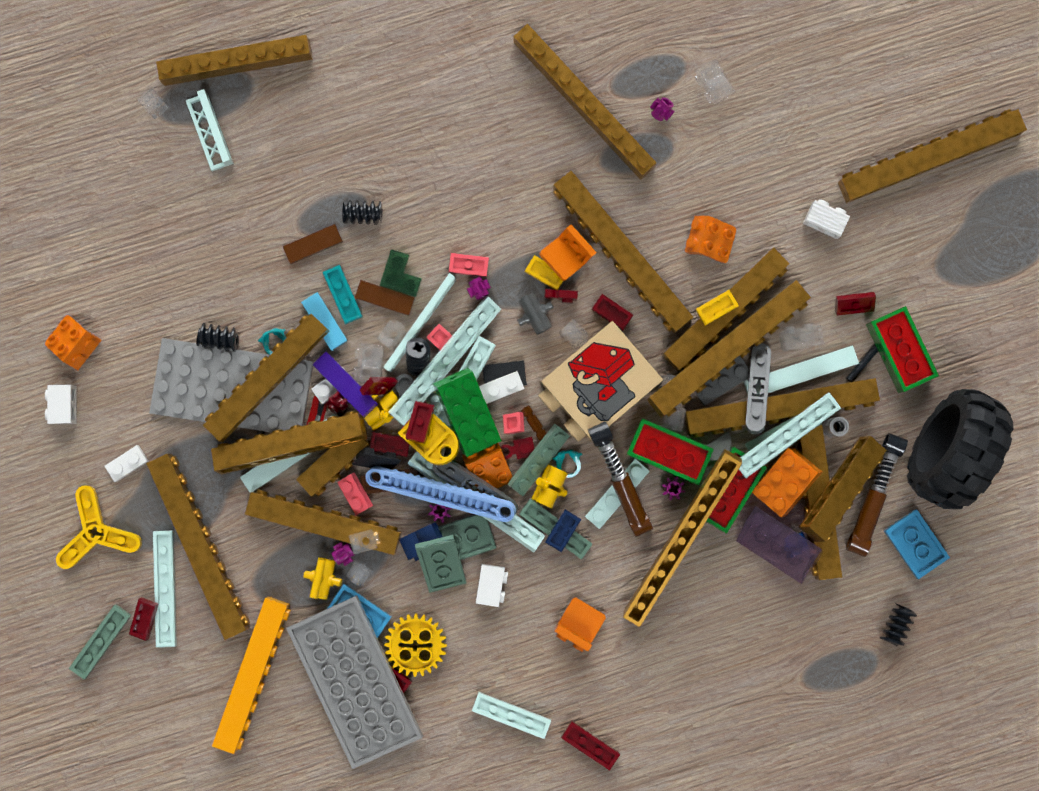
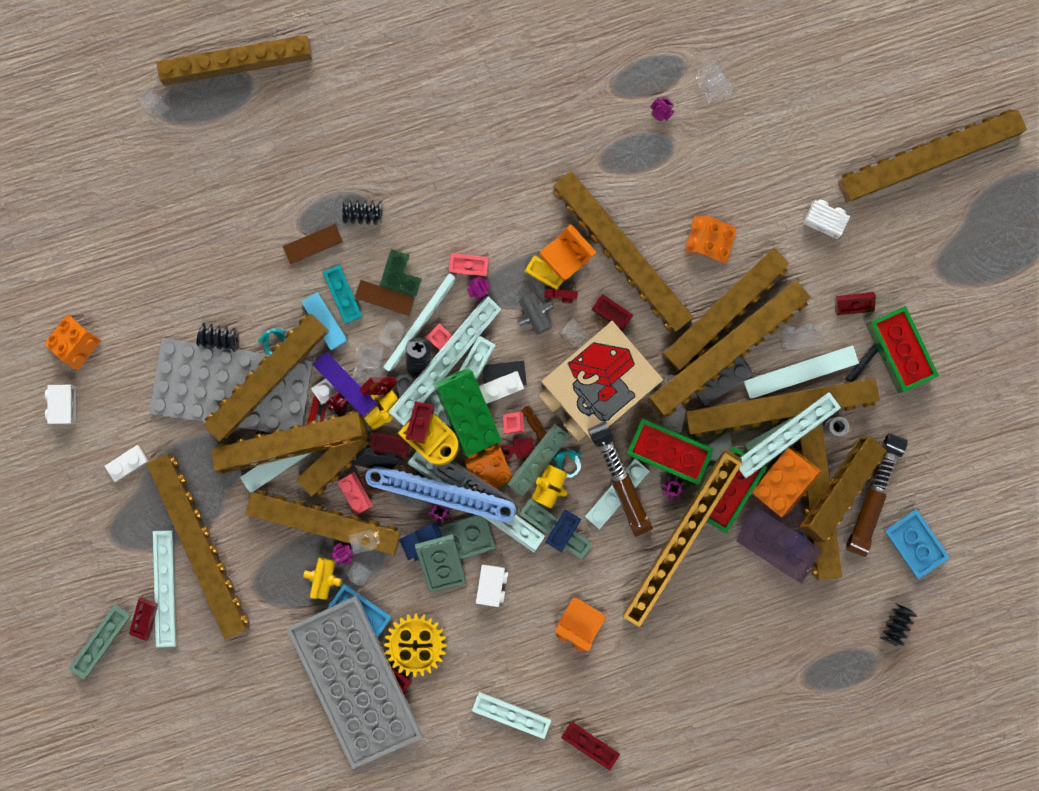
yellow piece [56,485,142,569] -> none
light aqua fence [186,89,234,172] -> none
light orange brick [212,596,291,754] -> none
pearl gold brick [513,24,656,180] -> none
yellow plate [695,290,739,326] -> none
piece [745,343,771,434] -> none
black tyre [907,389,1014,509] -> none

